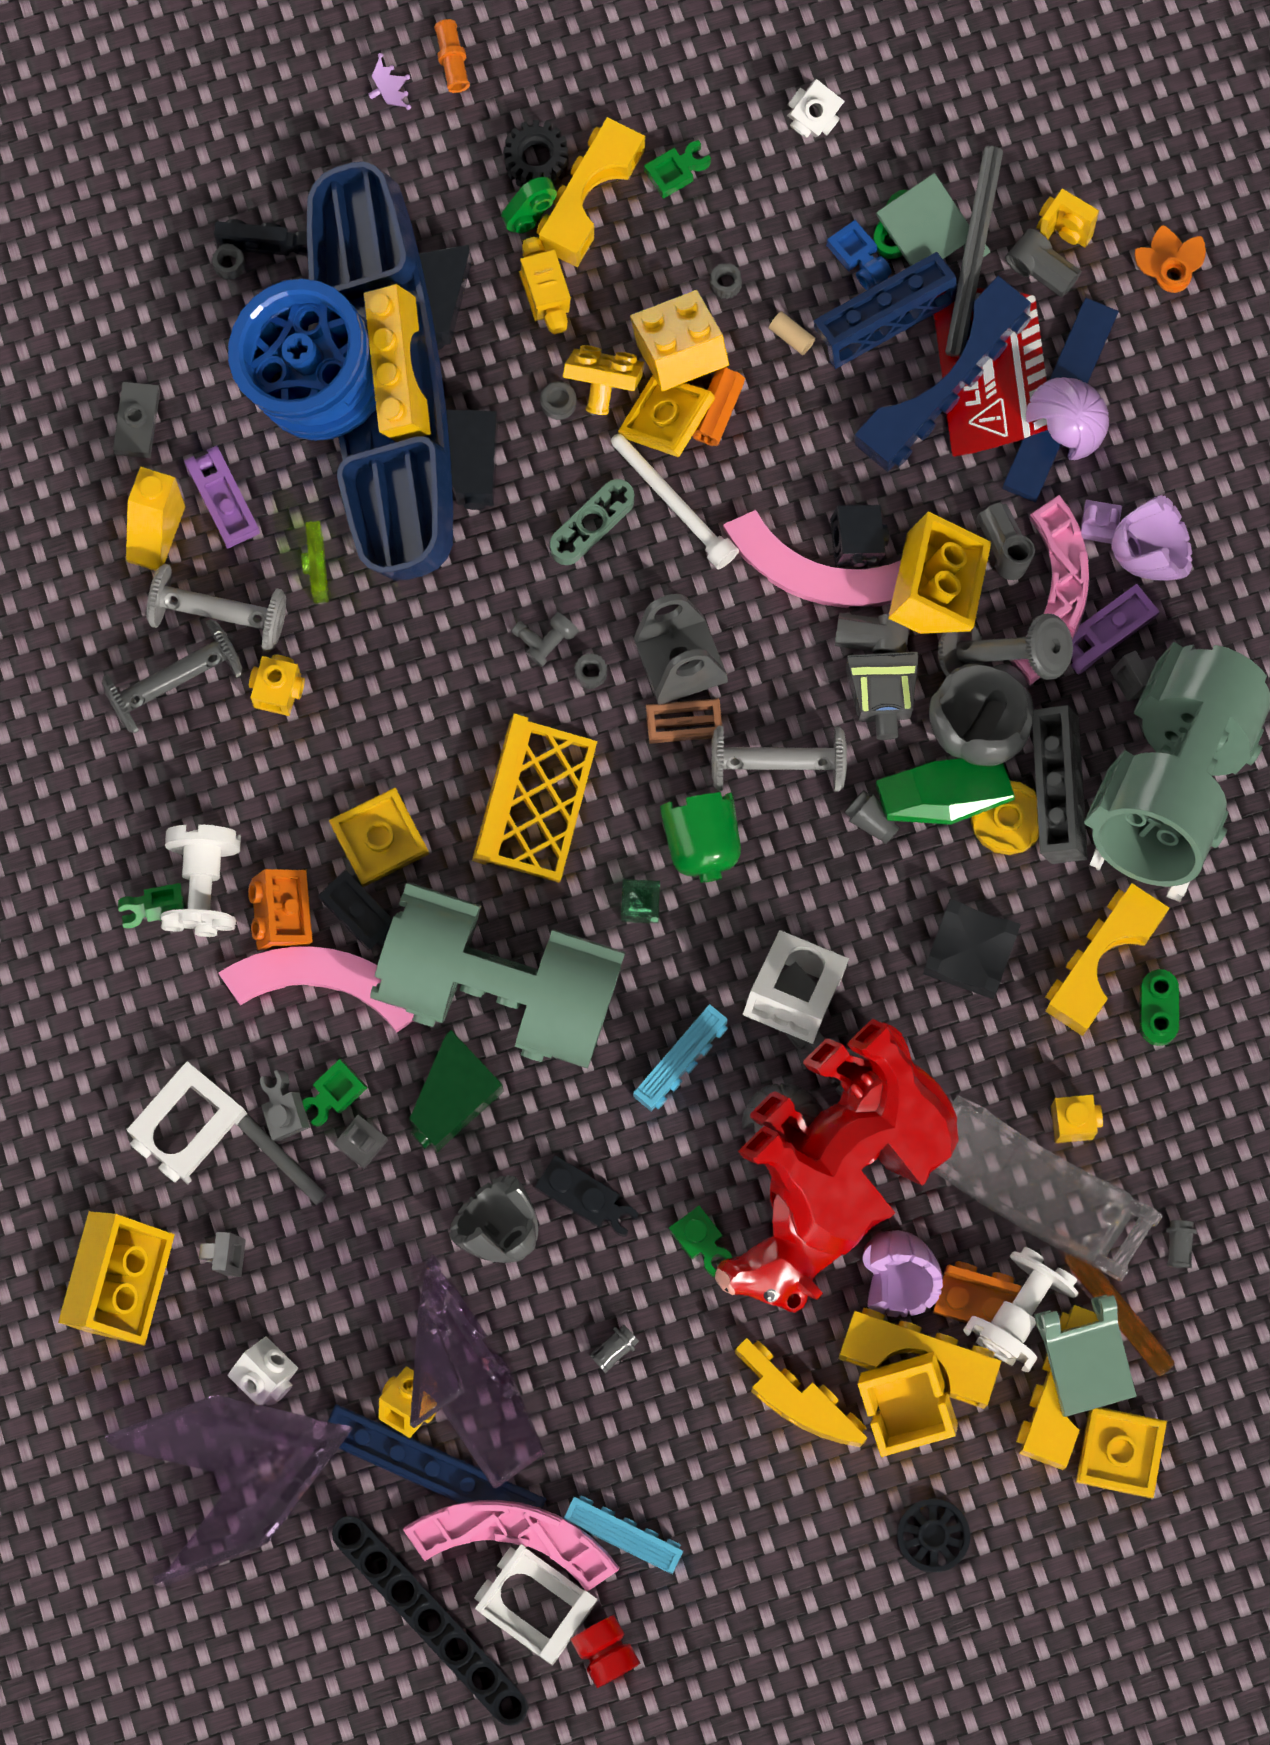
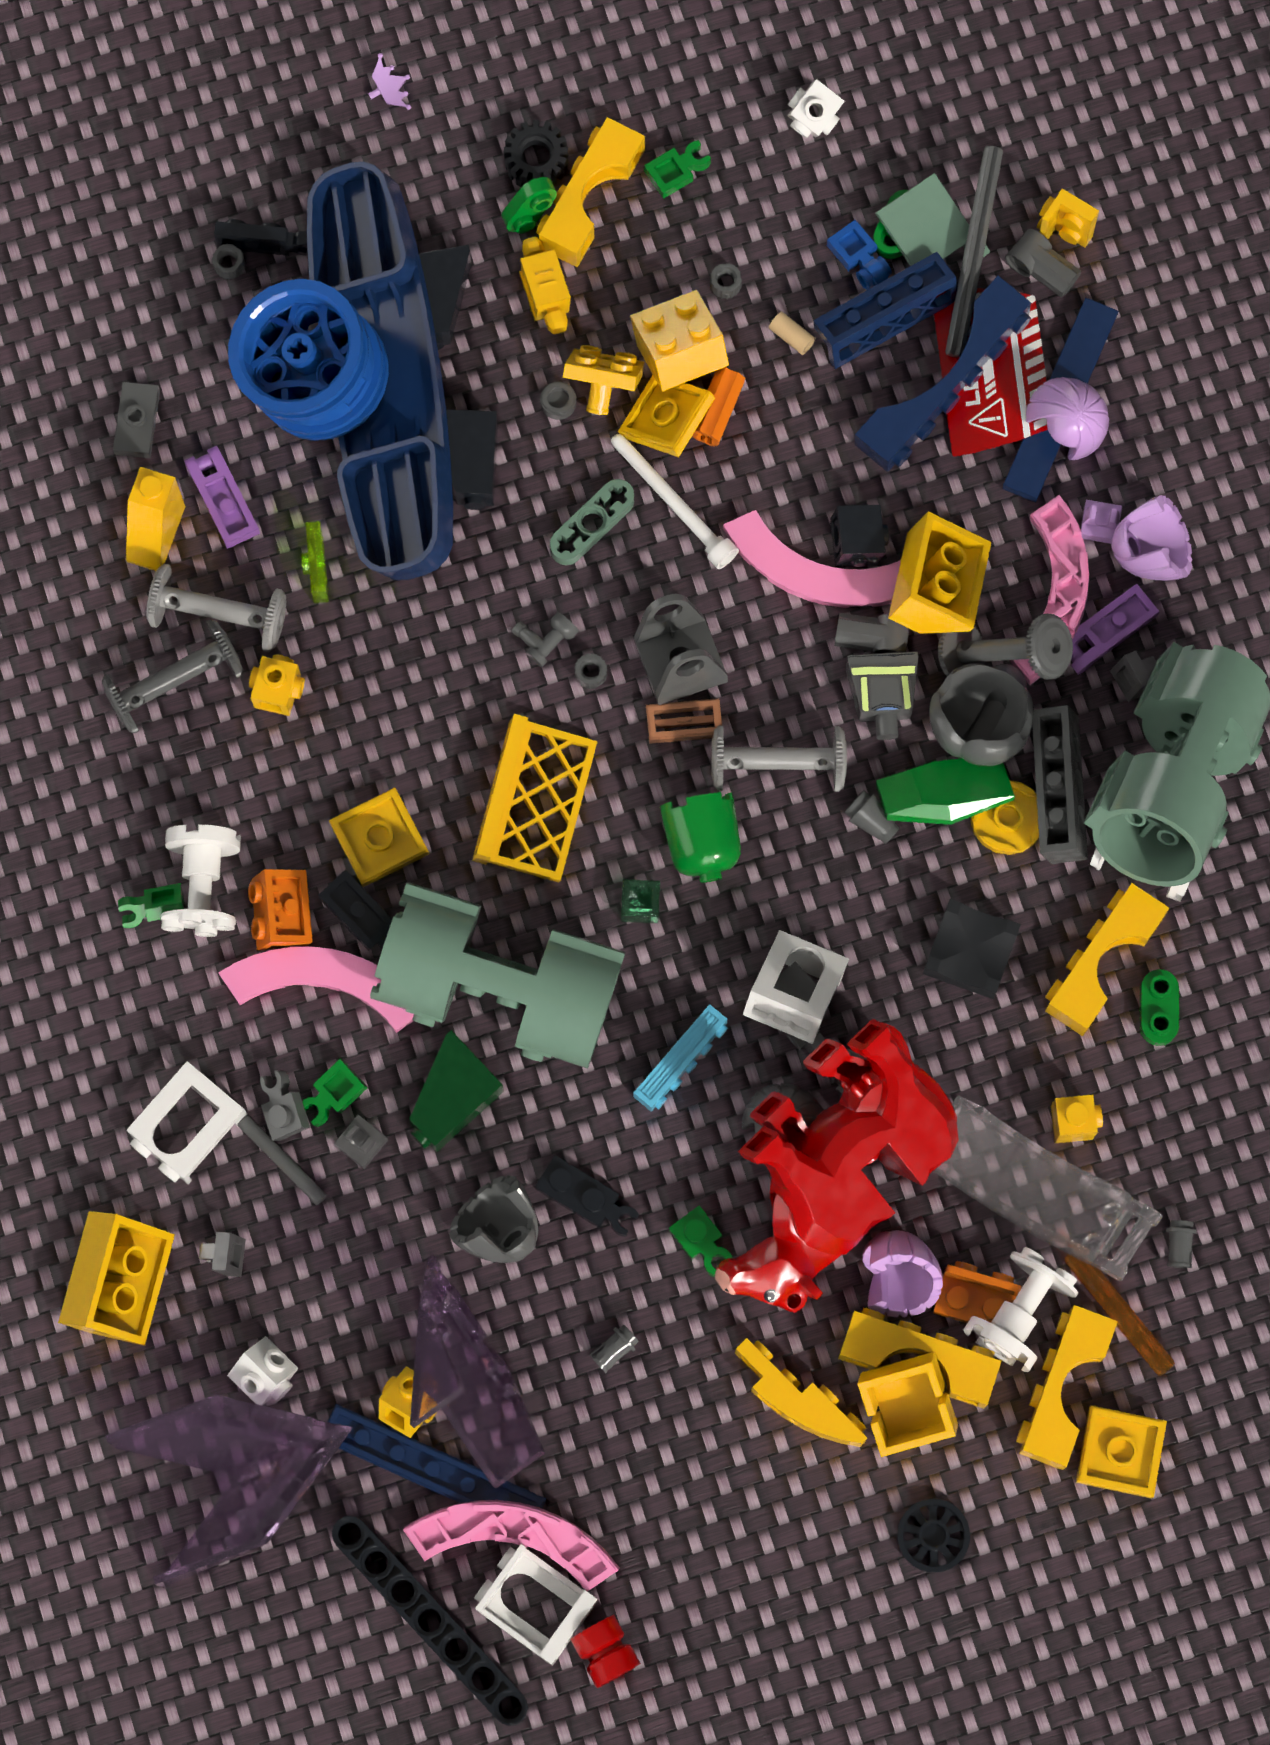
yellow arch [364,284,431,442] -> none
orange pin [434,19,470,93] -> none
medium azure piece [563,1496,683,1575] -> none
dark grey piece [977,502,1035,580] -> none
sand green flag [1034,1294,1137,1417] -> none
orange plate [1135,225,1206,293] -> none

